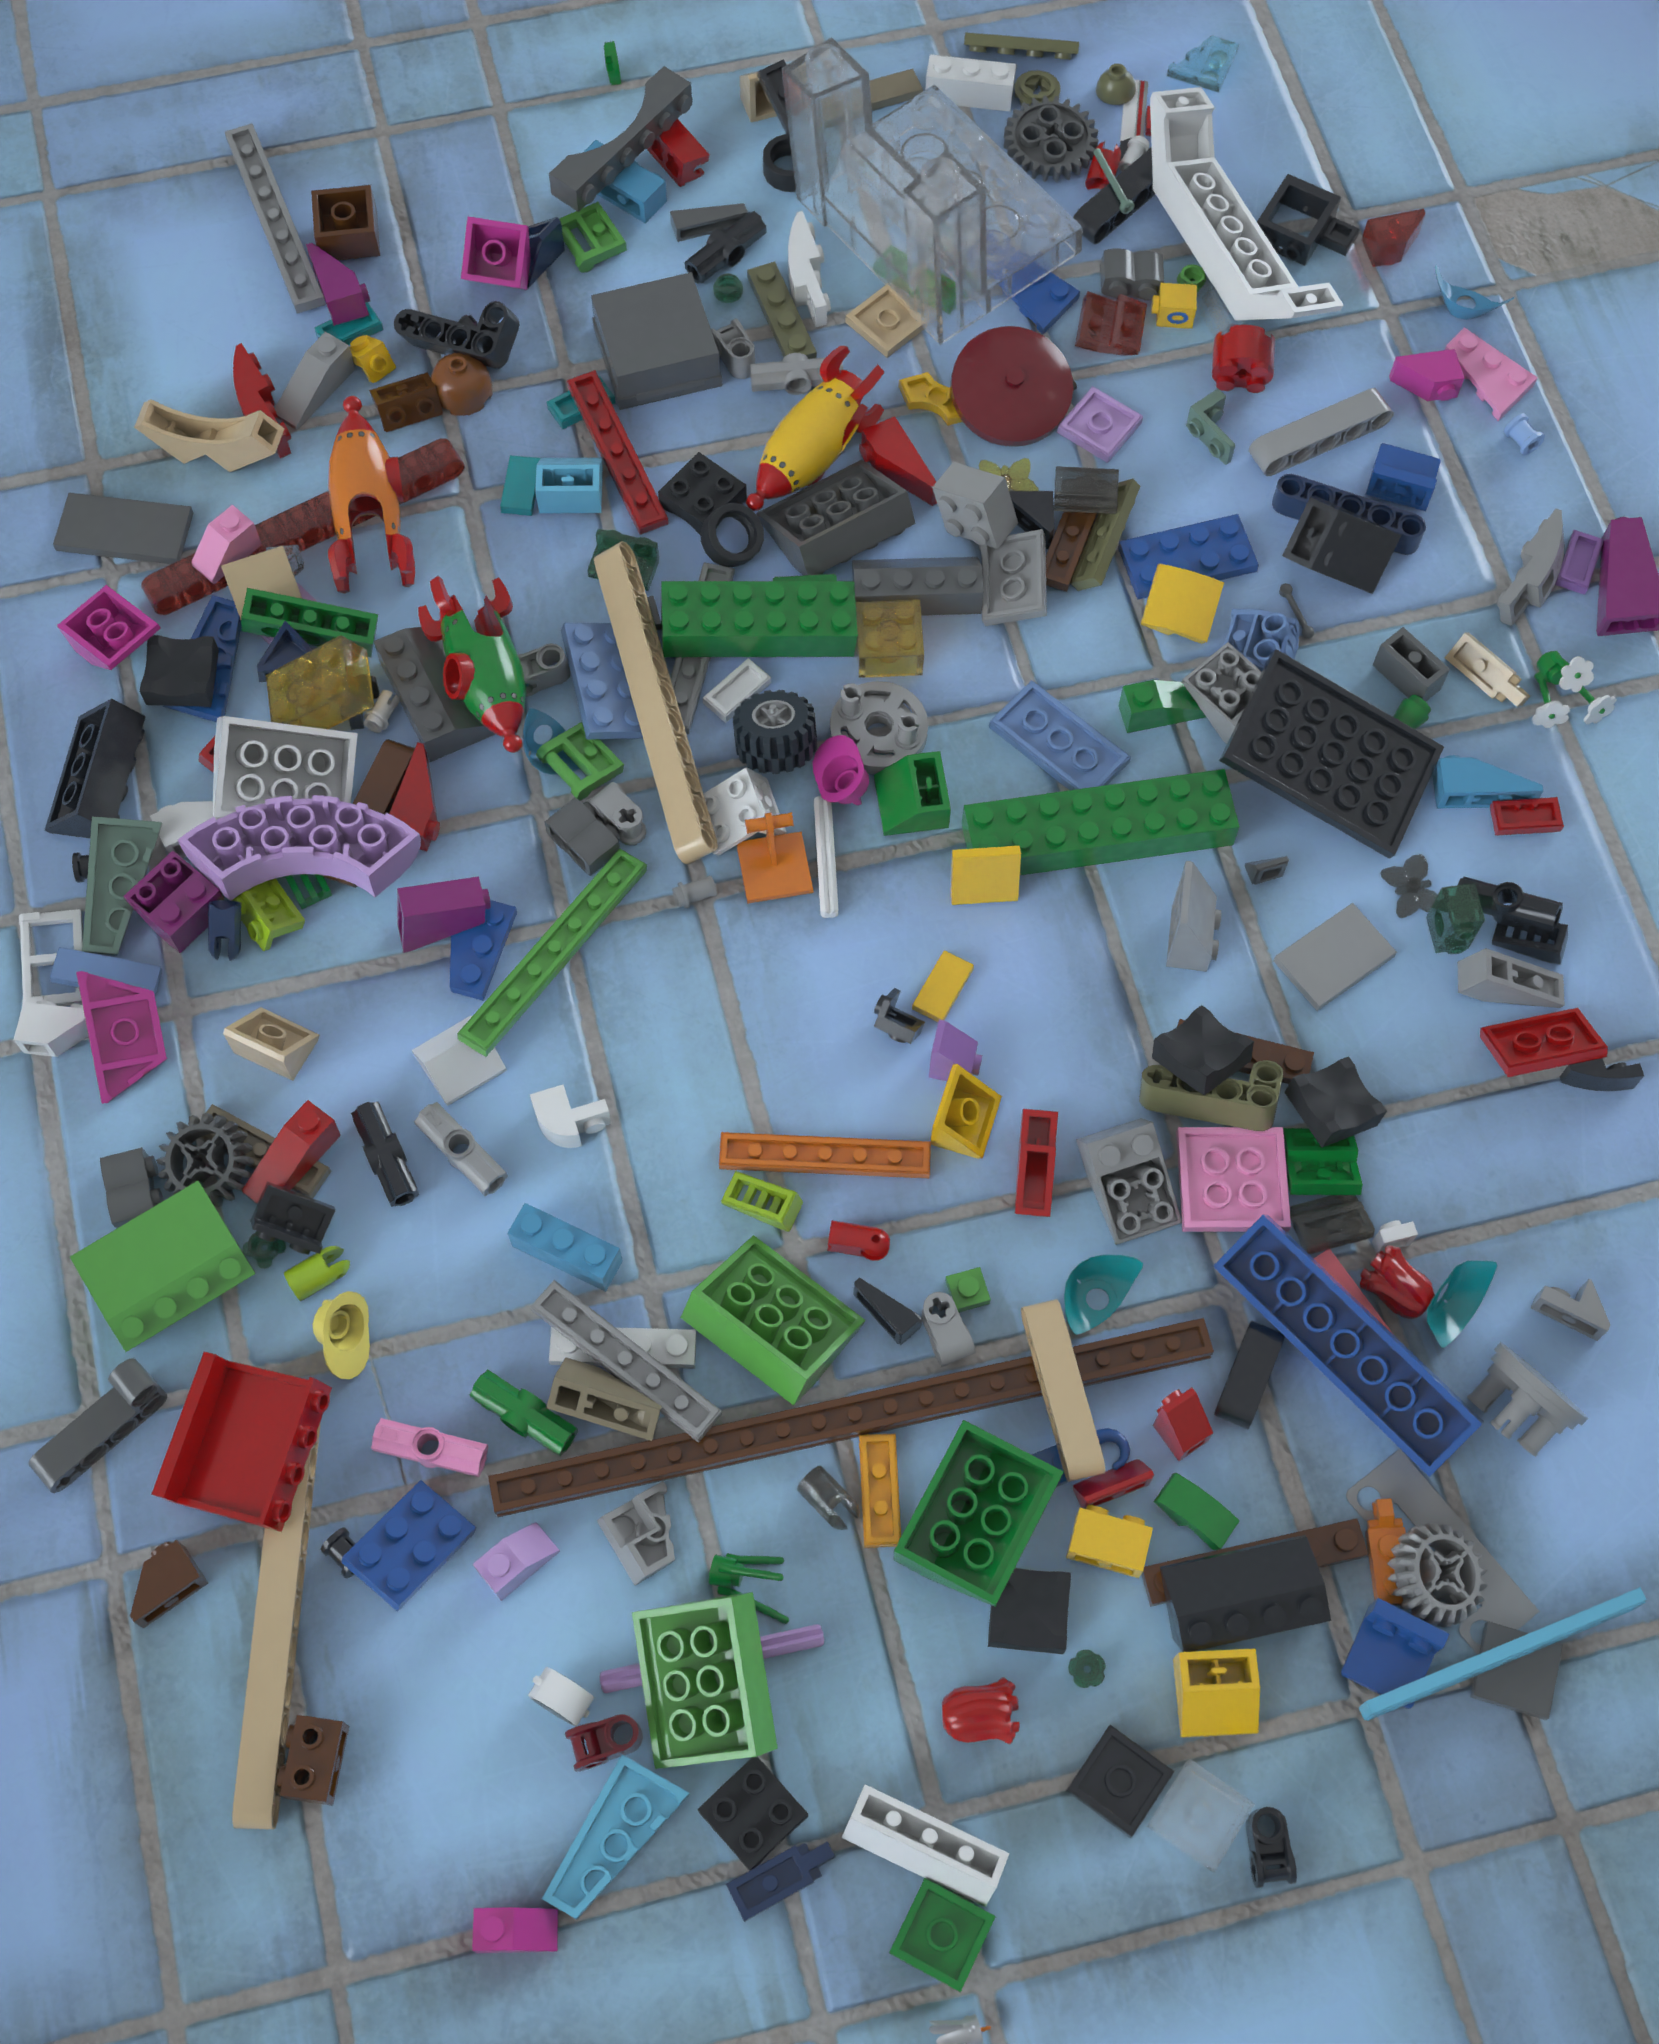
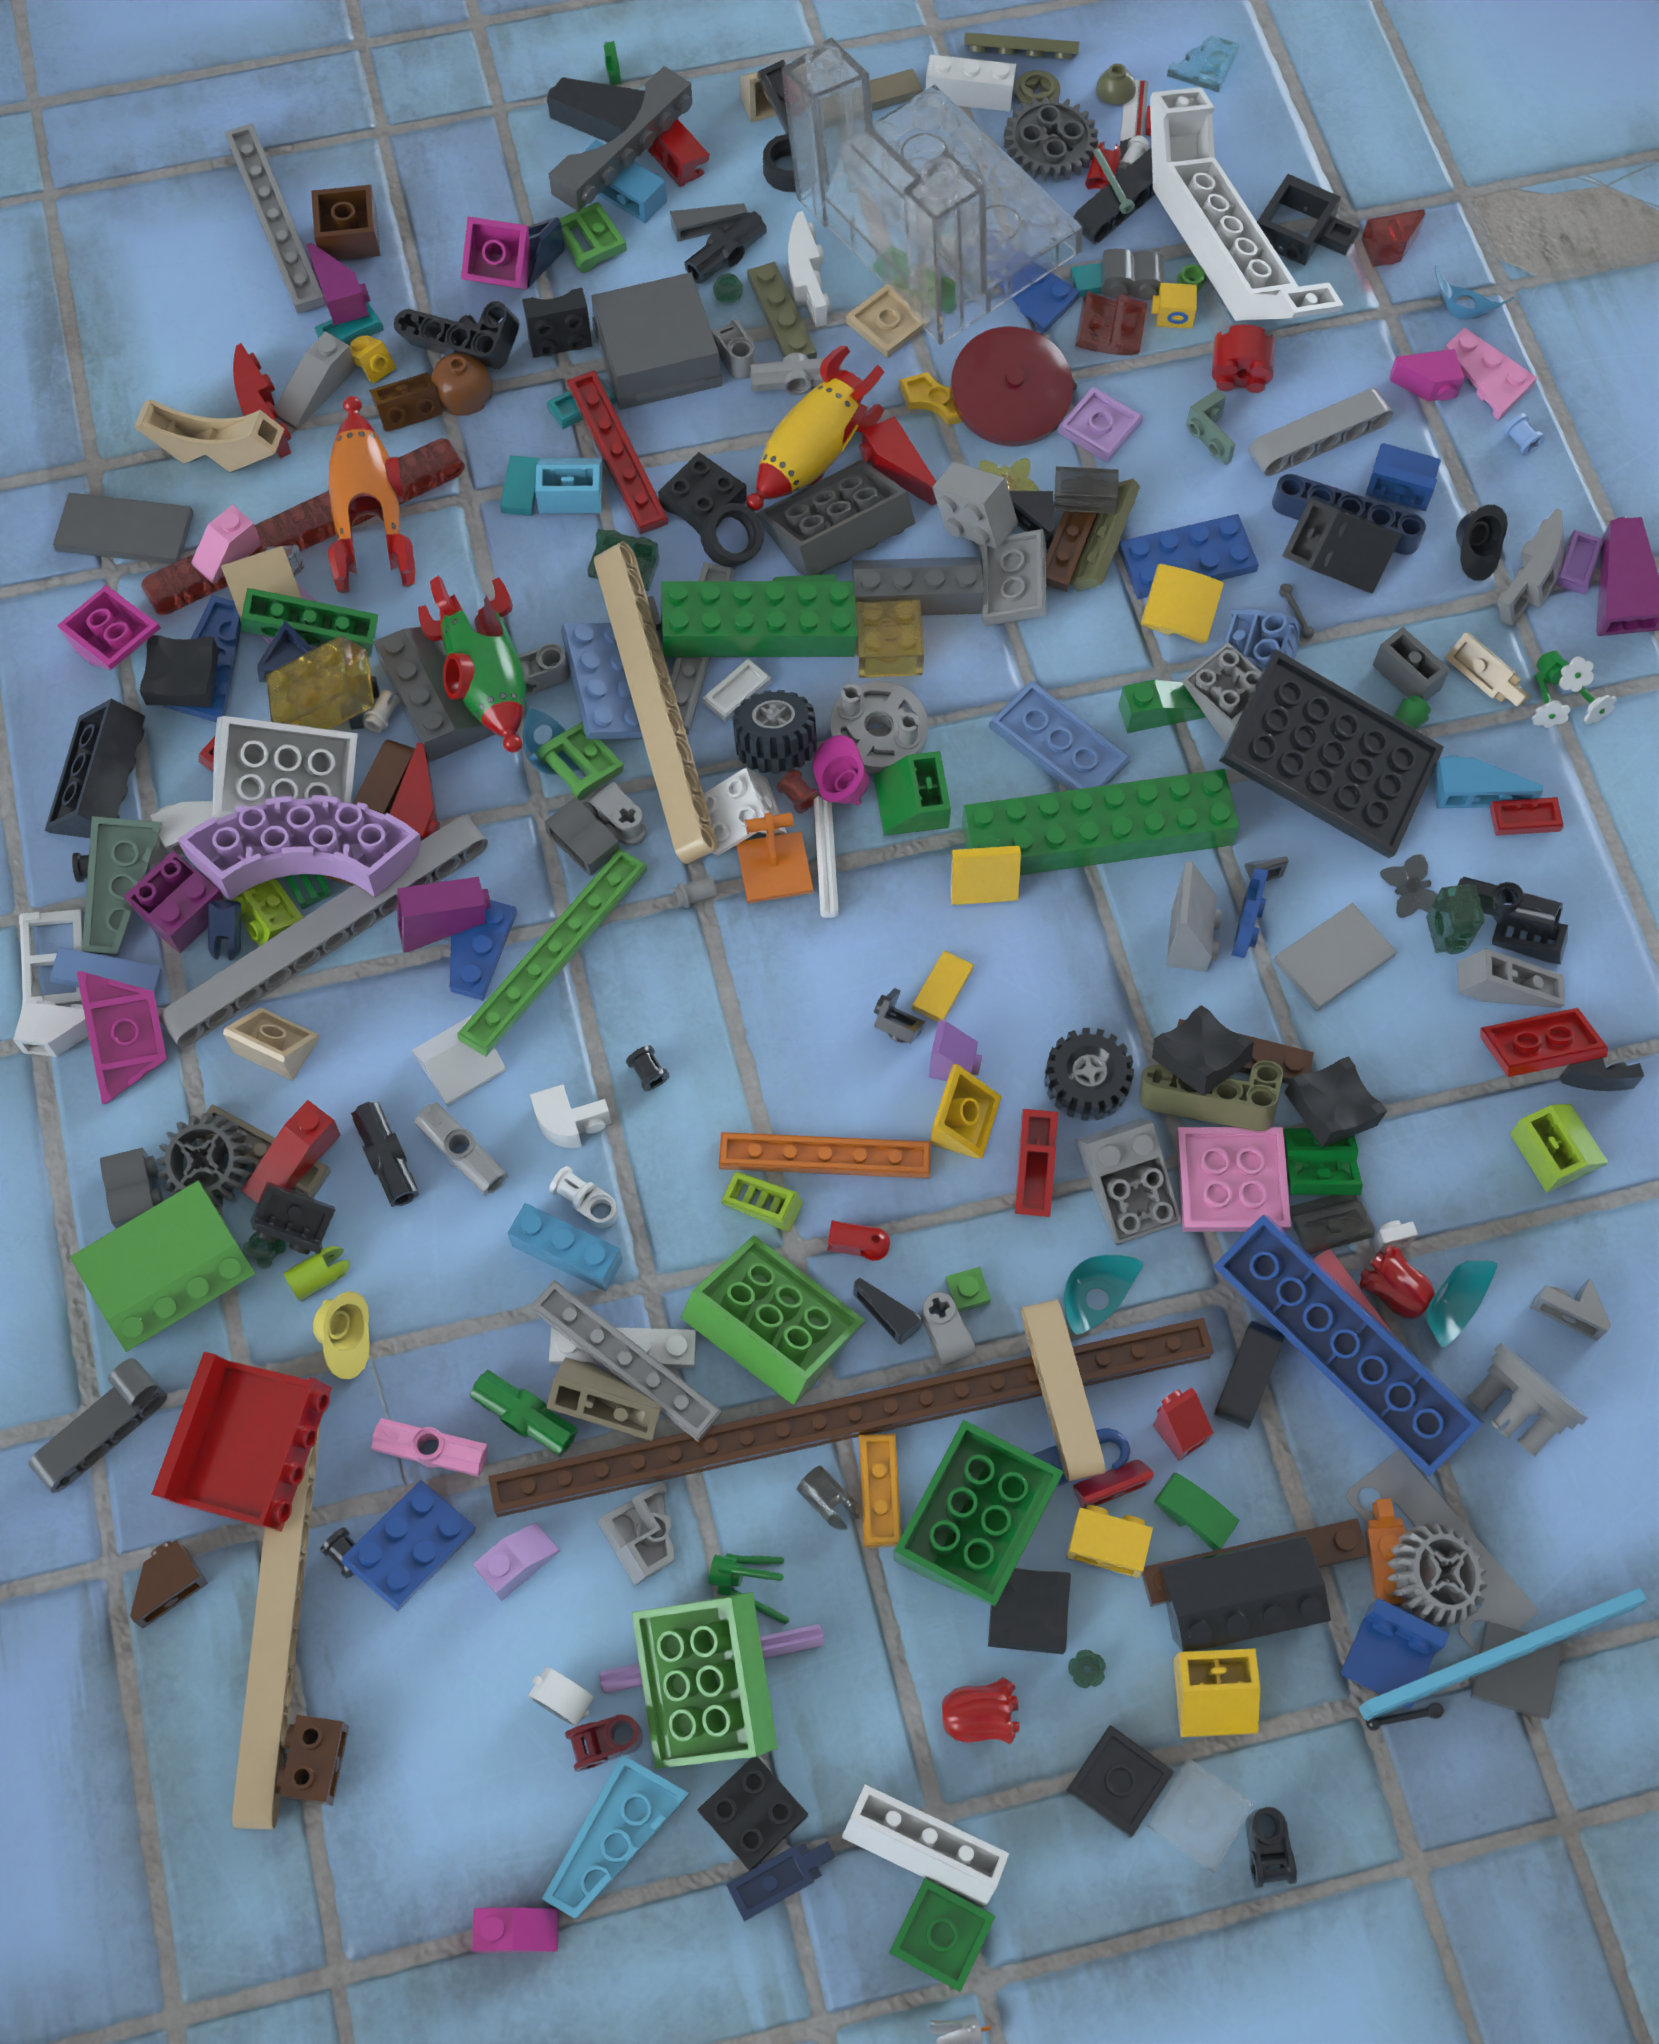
none -> light grey beam [159,815,488,1047]
none -> black brick [522,288,593,358]
none -> black slope [546,77,645,156]
none -> white connector [549,1166,618,1229]
none -> black bush [626,1045,670,1091]
none -> clear red bush [776,769,820,813]
none -> black wheel [1044,1028,1134,1121]
none -> teal tile [1070,263,1102,297]
none -> blue wing [1231,868,1268,958]
none -> black hinge [1366,1703,1444,1731]
none -> black piece [1456,504,1508,581]
none -> lime slope [1510,1104,1608,1193]

